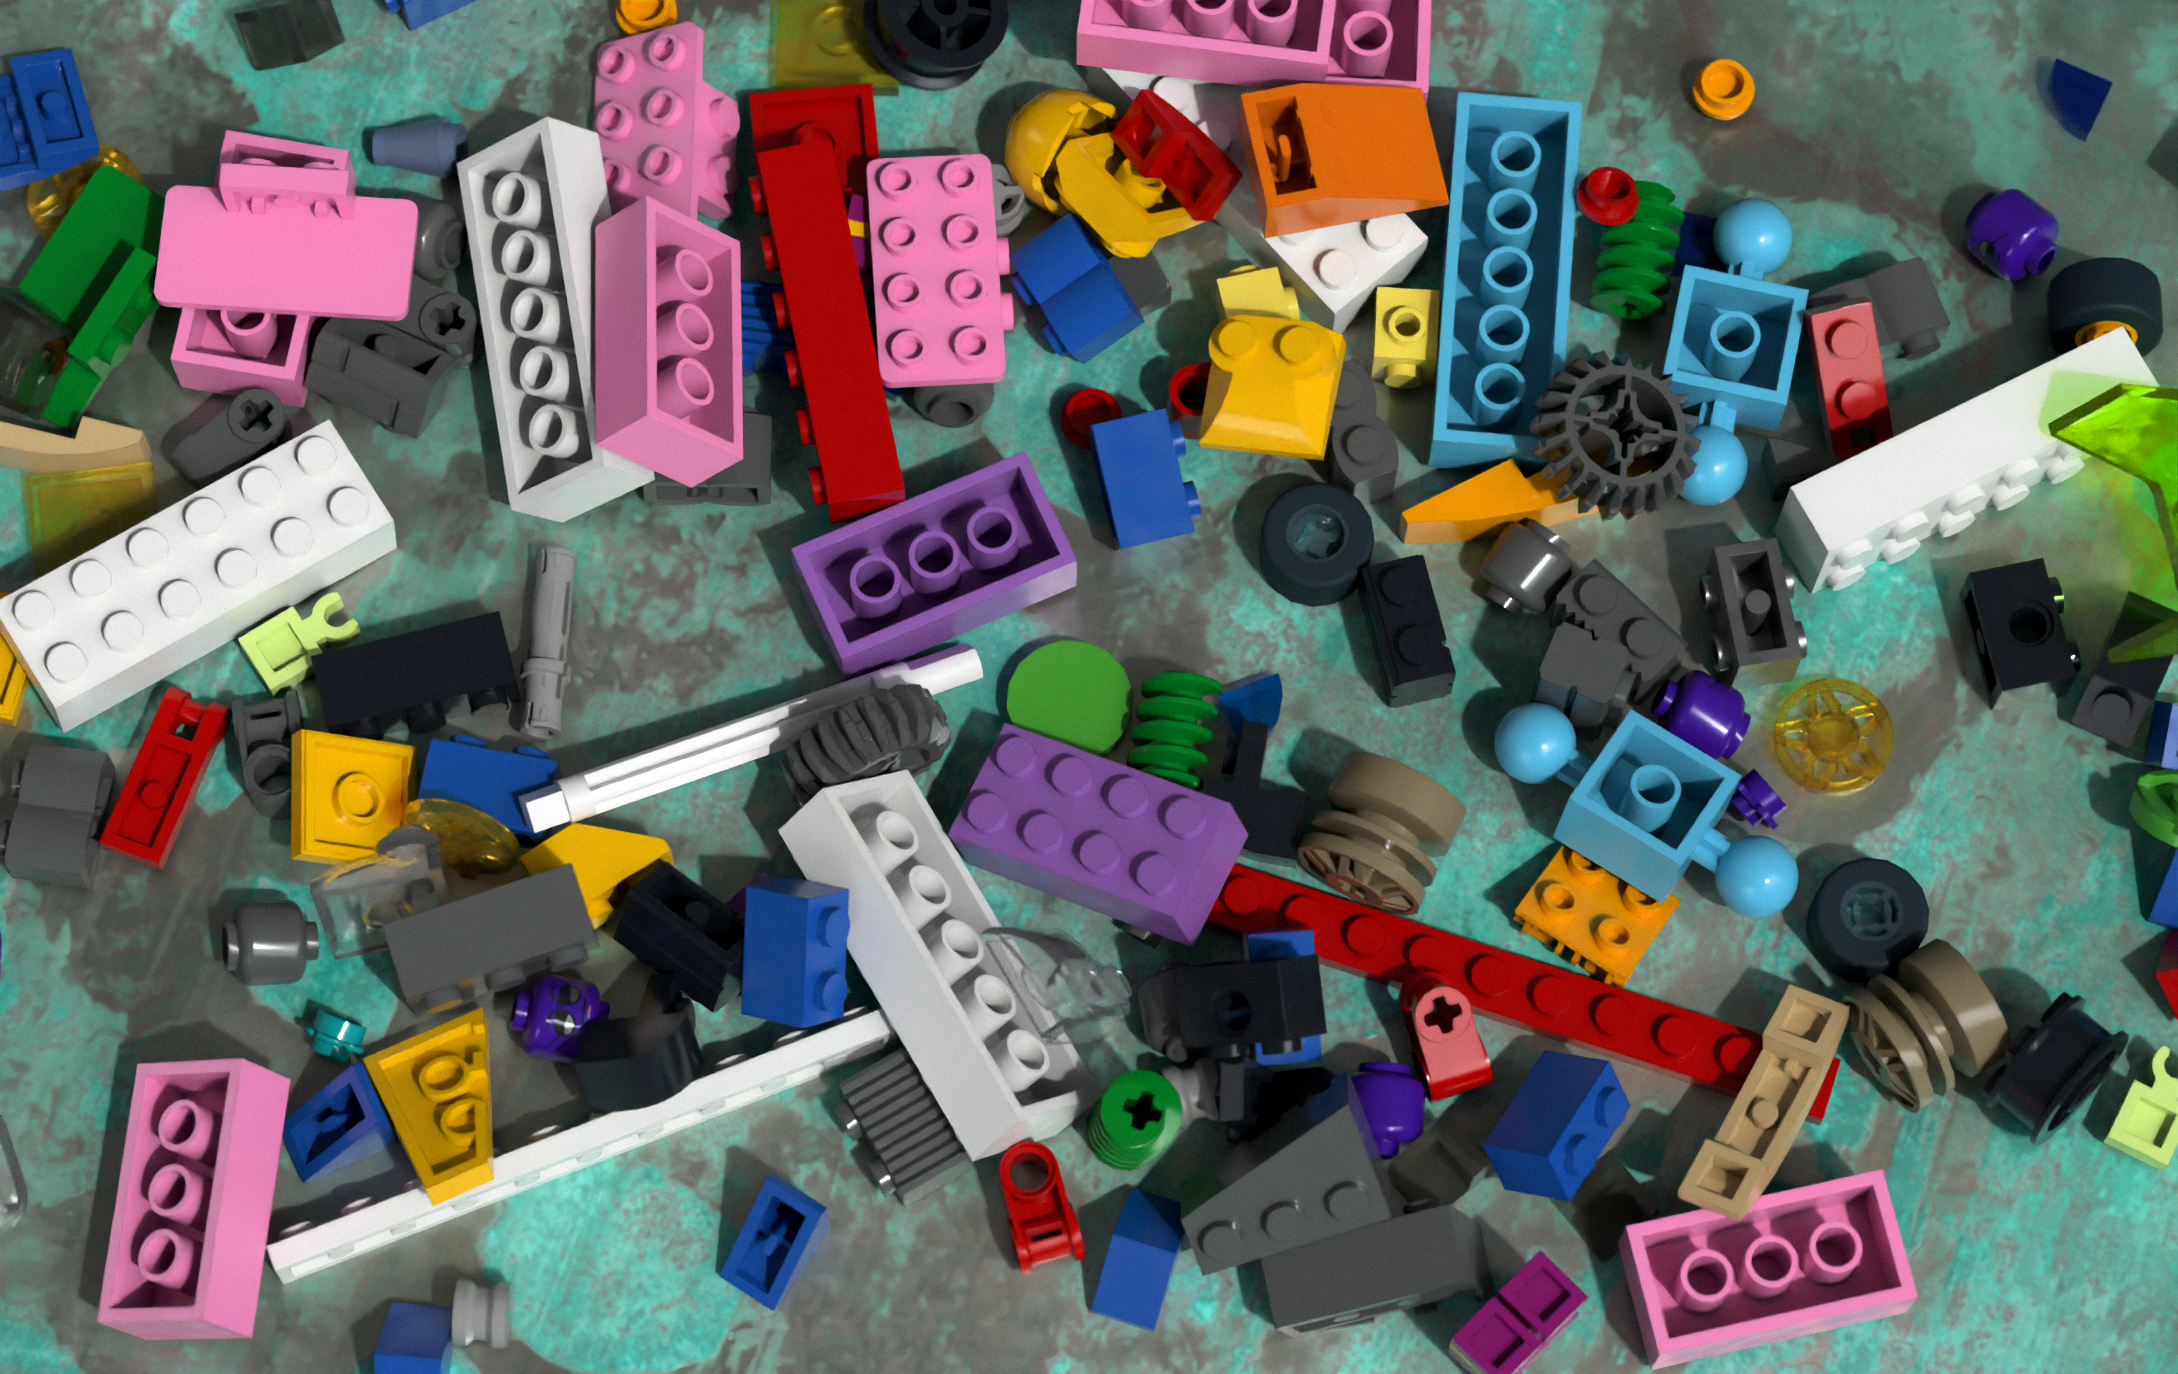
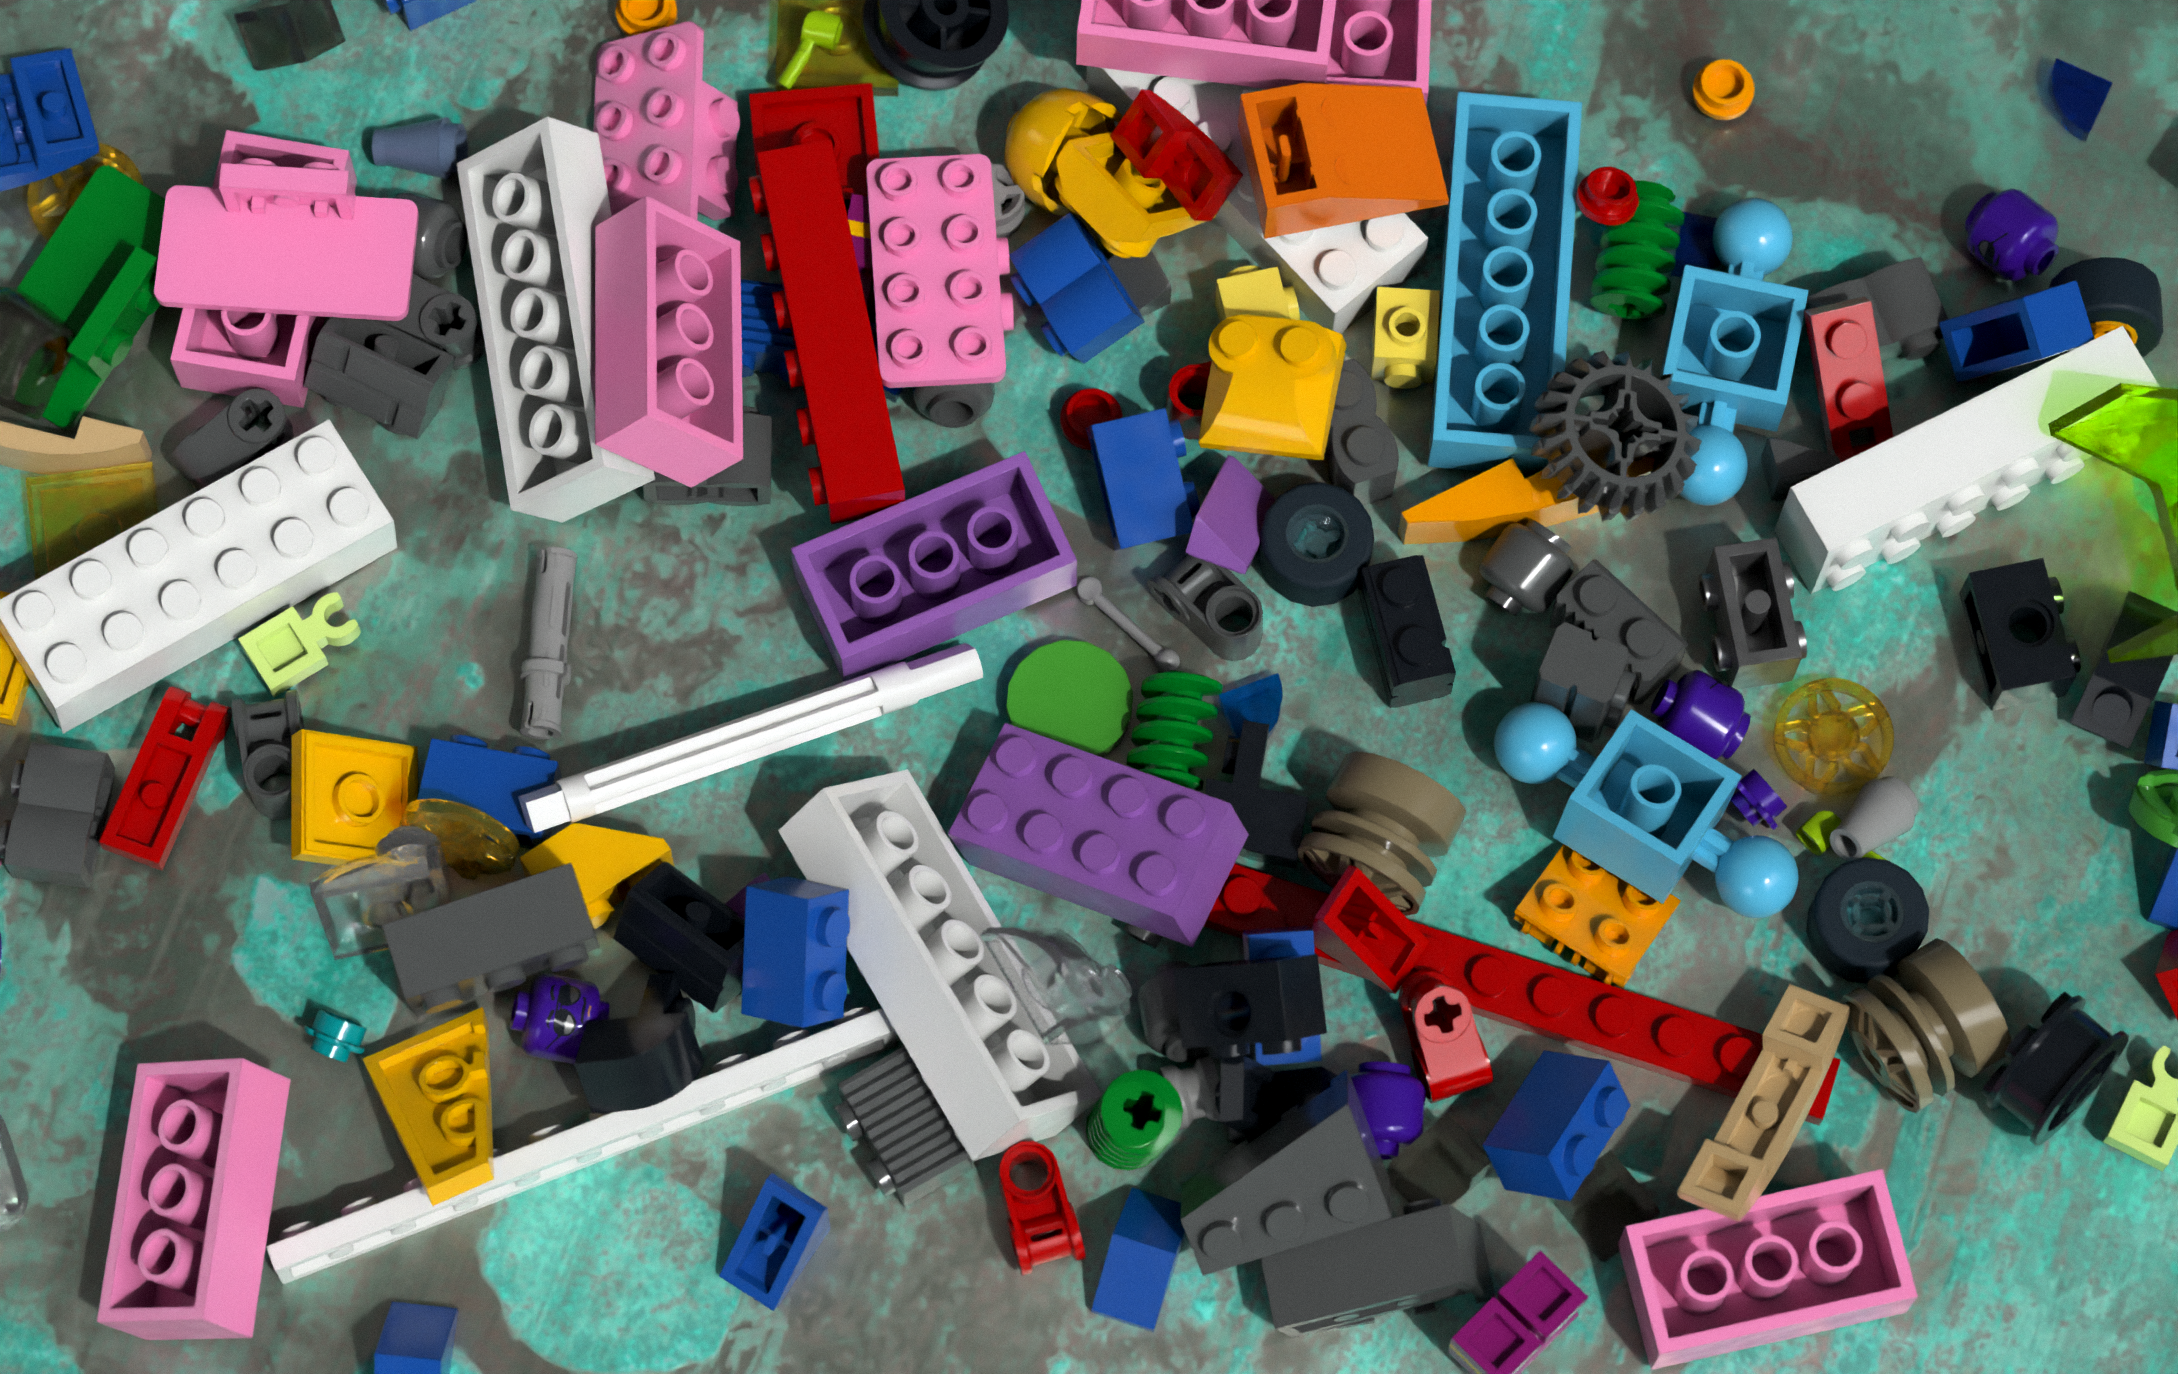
dark grey head [221,900,319,986] -> none
blue slope [282,1063,398,1183] -> none
black brick [311,611,522,741] -> none
light grey wheel [452,1279,514,1349] -> none
dark grey gear [780,684,952,808] -> none
none -> lime hand [777,10,843,90]
none -> light grey hinge [1077,577,1180,673]
none -> dark grey piece [1147,546,1263,661]
none -> medium lavender slope [1185,455,1276,574]
none -> red slope [1312,865,1430,994]
none -> lime hand [1796,810,1886,860]
none -> light grey cone [1830,776,1918,862]
none -> blue brick [1939,280,2095,382]

